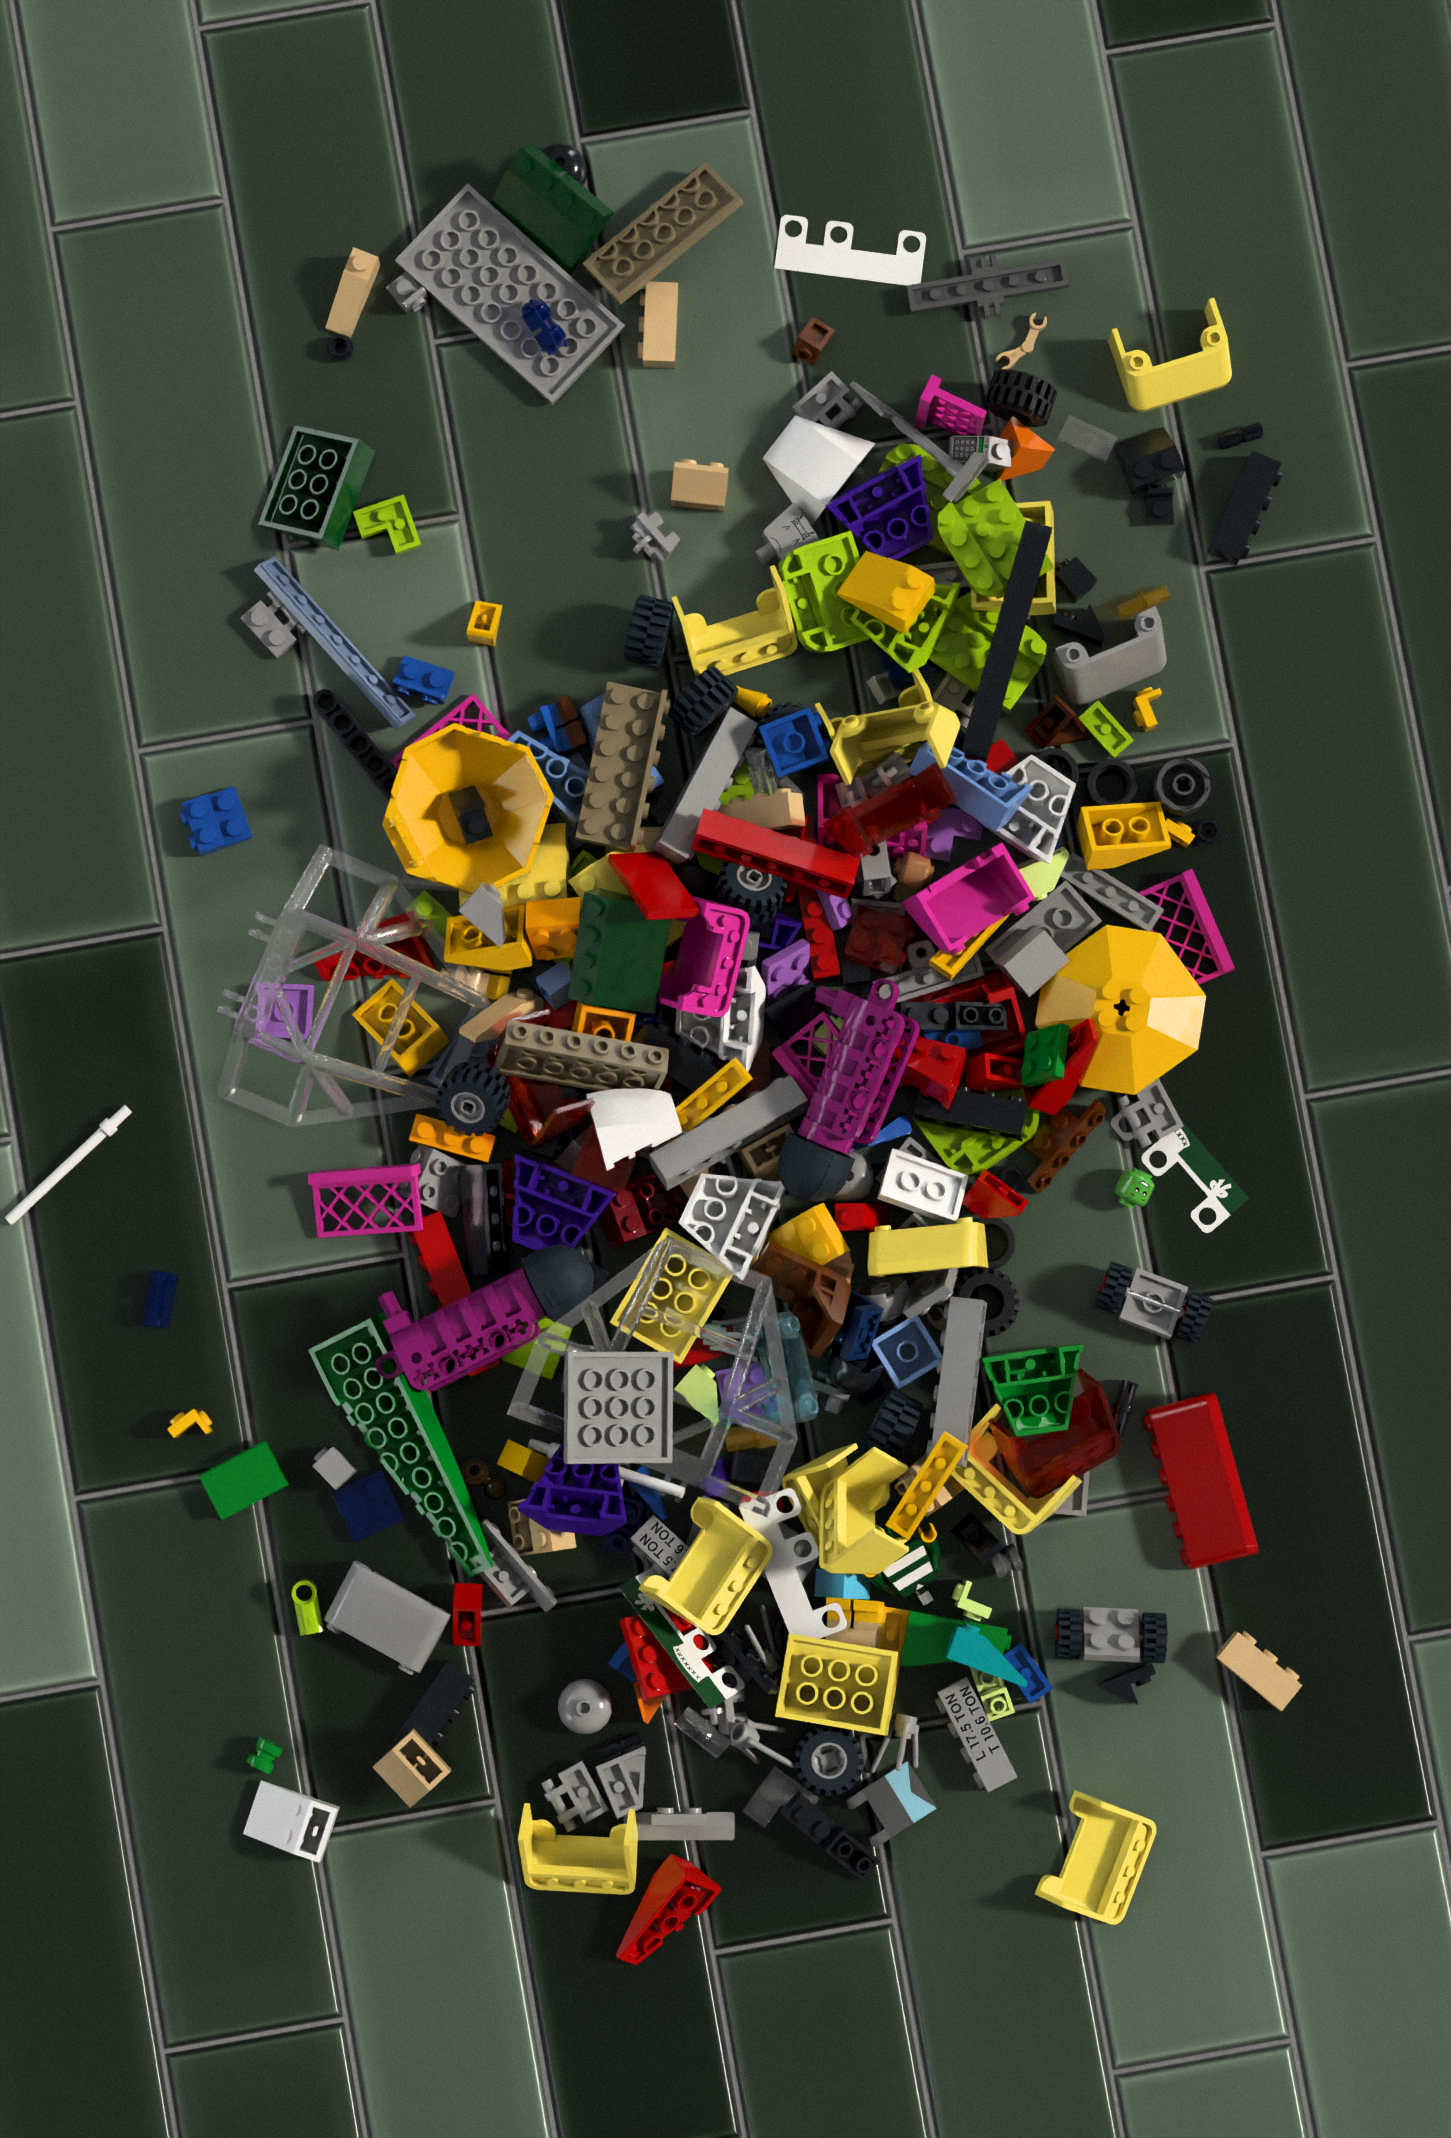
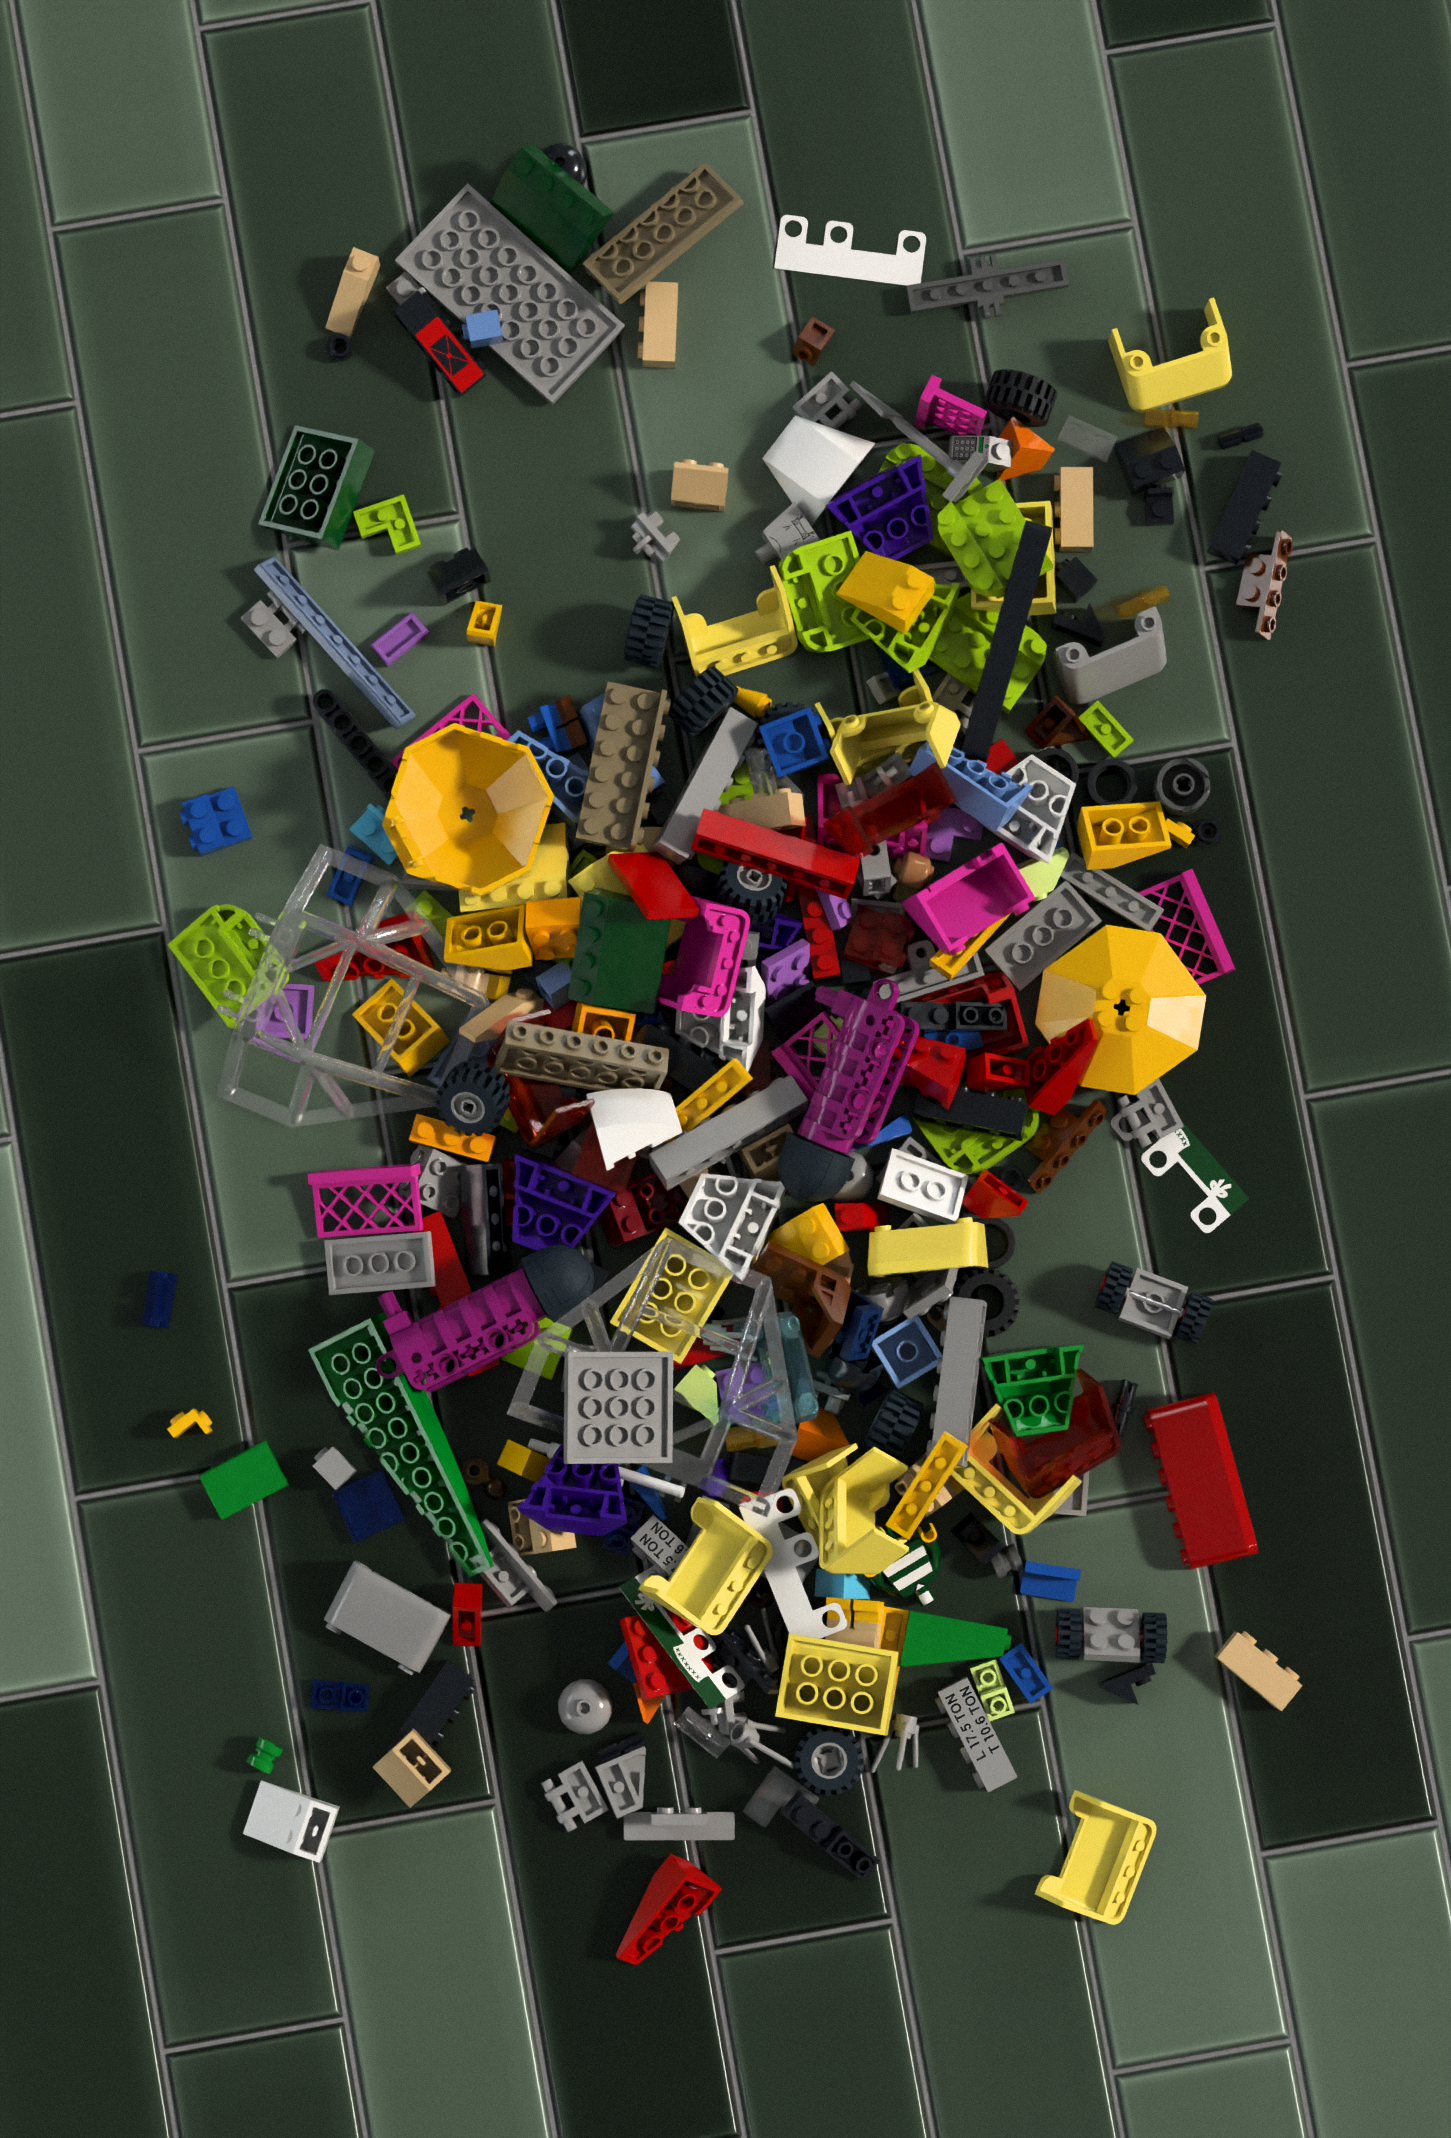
white bar [5,1105,132,1225] -> none
lime piece [292,1579,324,1636] -> none
blue bracket [392,655,455,706] -> none
black slope [448,785,493,845] -> none
light grey slope [458,882,506,947] -> none
light yellow windscreen [518,1803,638,1895] -> none
clear blue hinge [521,299,568,356] -> none
dark grey flag [845,1761,937,1847] -> none
teal slope [944,1622,1028,1687] -> none
yellowish green bracket [951,1580,992,1622] -> none
light grey slope [994,927,1069,997] -> none
tan piece [995,312,1047,369] -> none
green plate [1021,1023,1070,1088] -> none
bright green head [1114,1167,1155,1209] -> none
yellow bracket [1133,687,1162,732] -> none
none -> lime plate [167,904,289,1028]
none -> clear blue slope [309,1680,370,1712]
none -> light grey plate [324,1231,436,1295]
none -> blue slope [326,844,375,906]
none -> medium azure bracket [349,803,398,867]
none -> medium lavender tile [370,611,430,667]
none -> black brick [391,290,487,397]
none -> black slope [427,548,491,606]
none -> medium blue brick [462,310,503,348]
none -> dark brown plate [738,1579,775,1610]
none -> orange slope [789,1404,850,1462]
none -> blue panel [1020,1561,1081,1602]
none -> tan brick [1054,467,1094,552]
none -> clear yellow axle [1144,407,1199,429]
none -> bracket [1236,530,1293,640]

